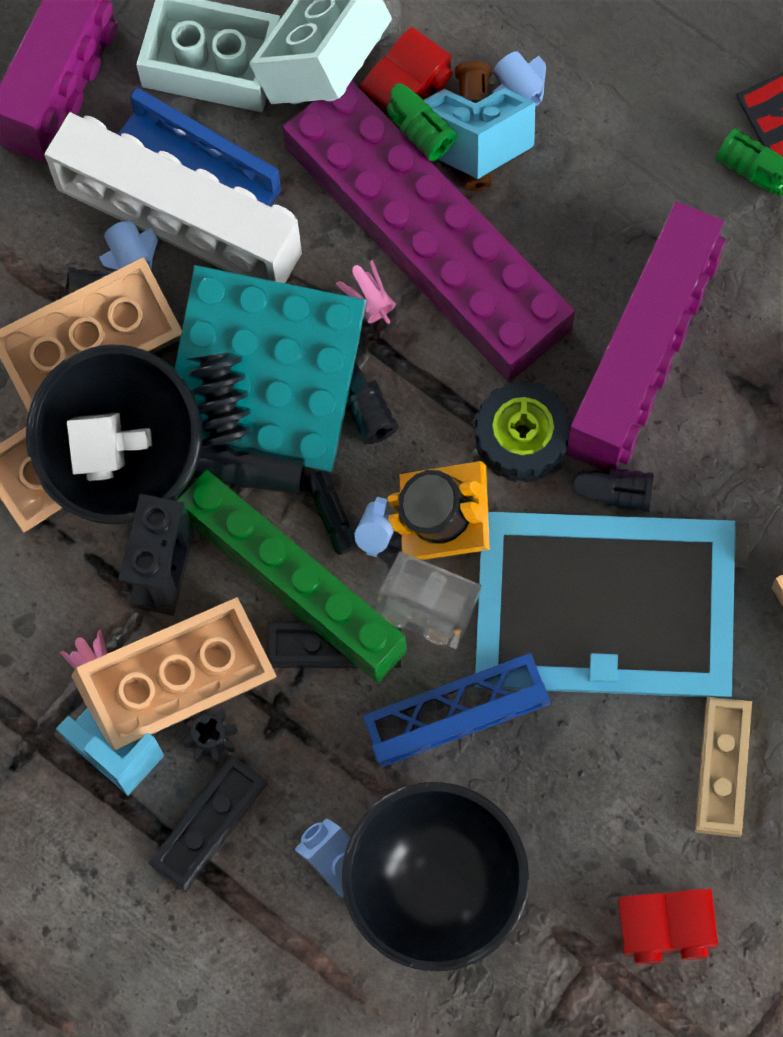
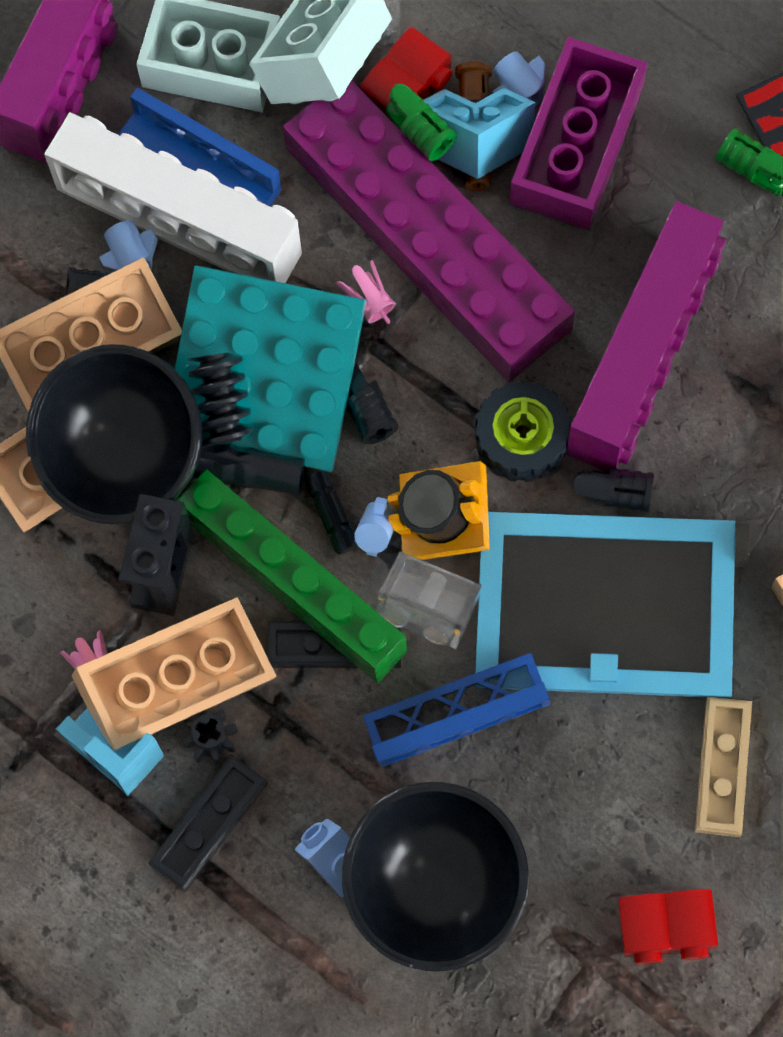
white brick [67,413,152,481] -> none
none -> magenta brick [510,37,648,230]

